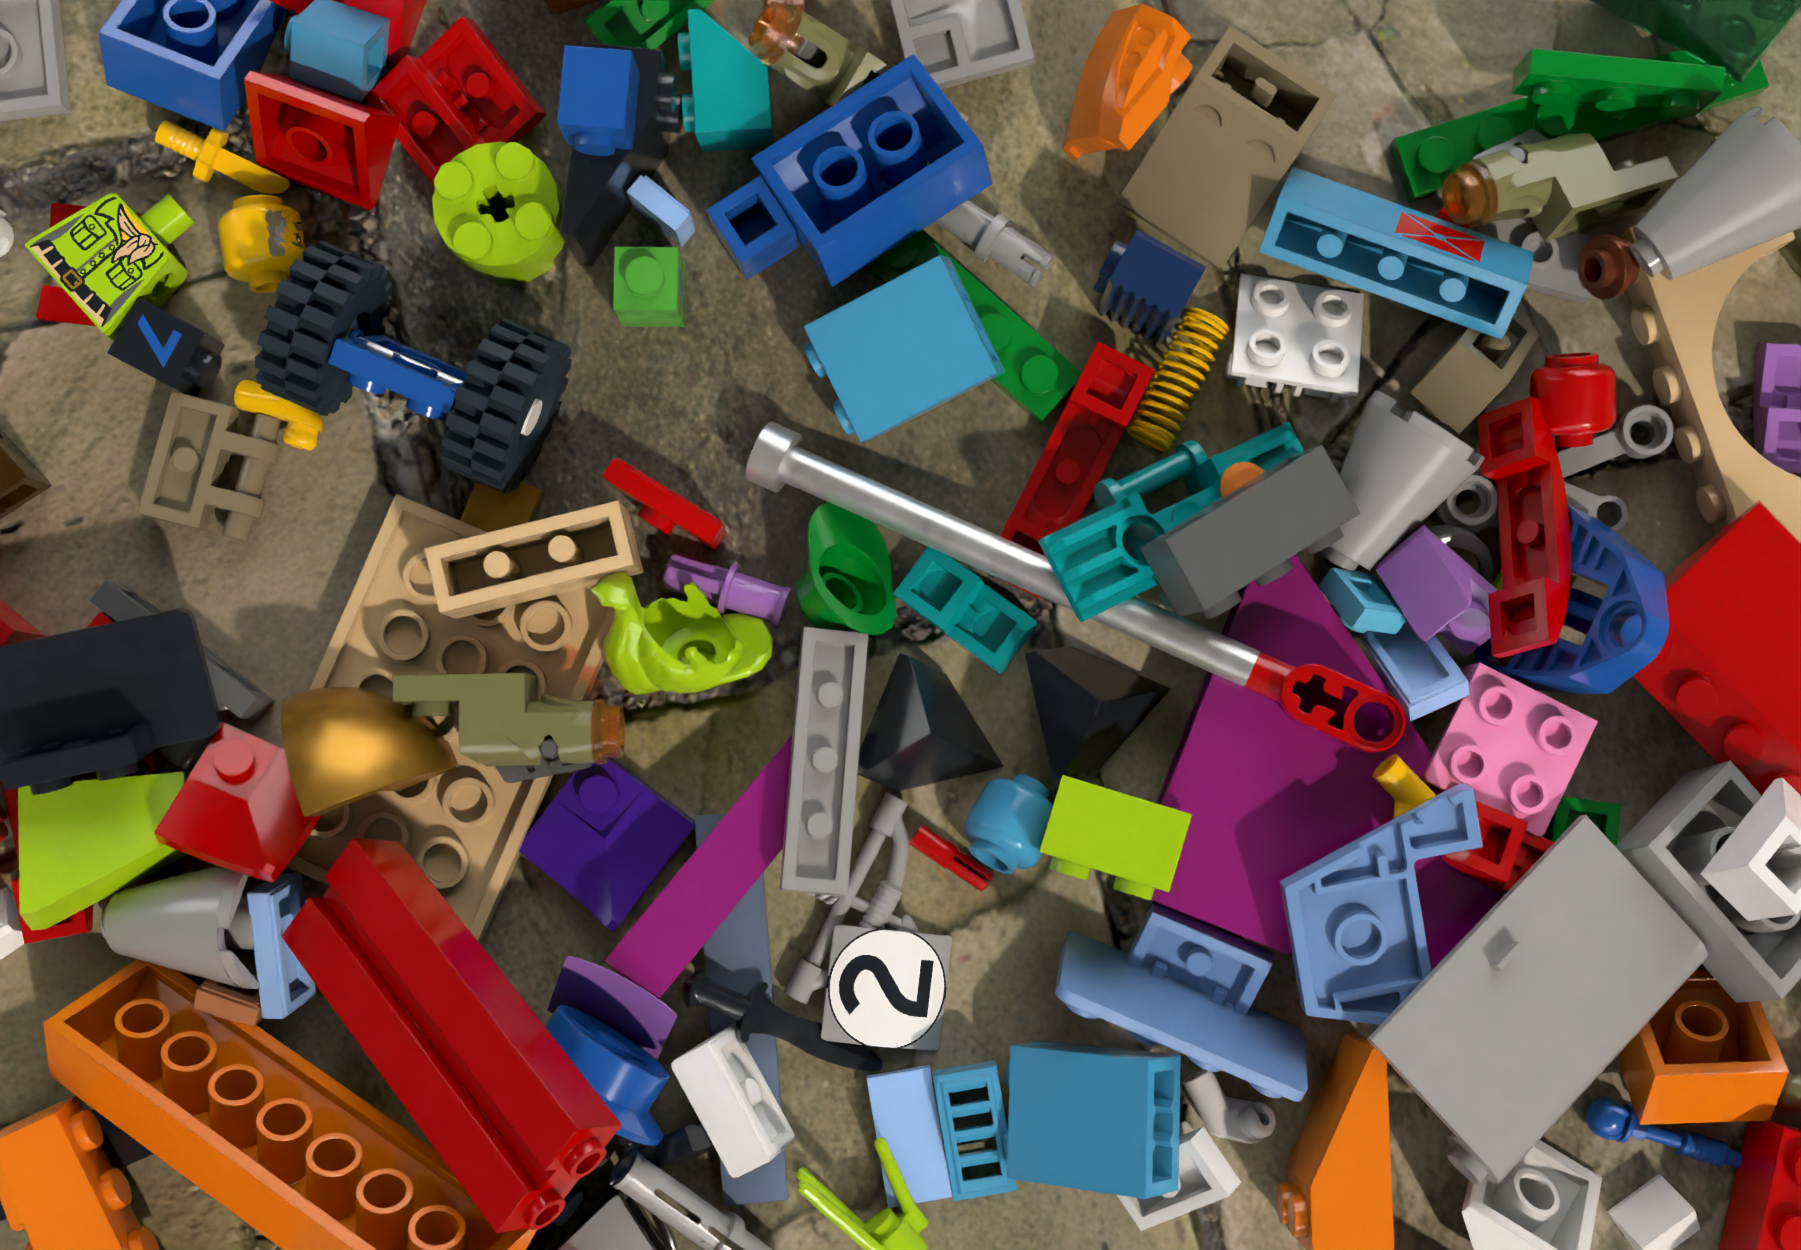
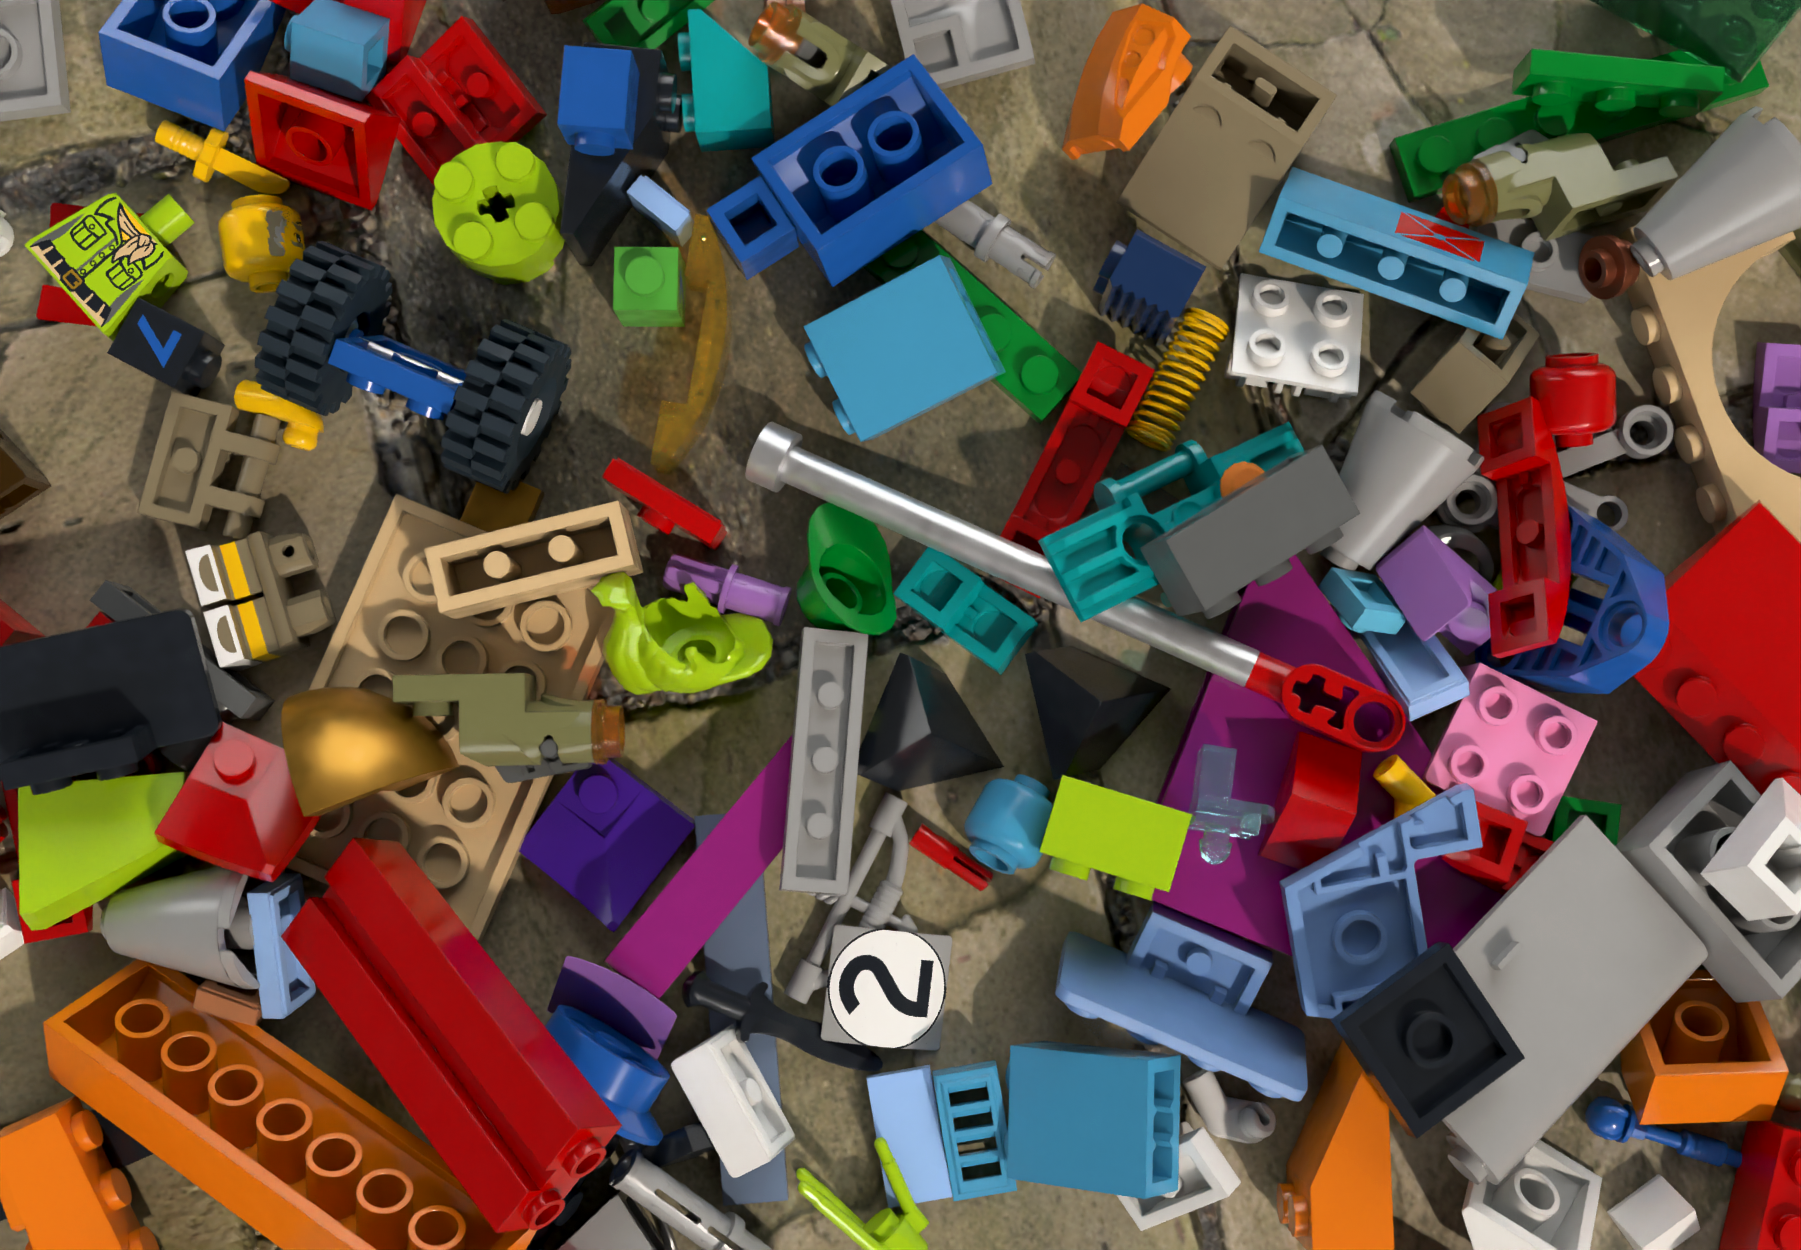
none -> dark tan hips [185,531,337,671]
none -> clear yellow slope [650,214,732,474]
none -> clear light blue piece [1188,744,1275,865]
none -> red slope [1258,731,1362,870]
none -> black plate [1331,941,1525,1139]

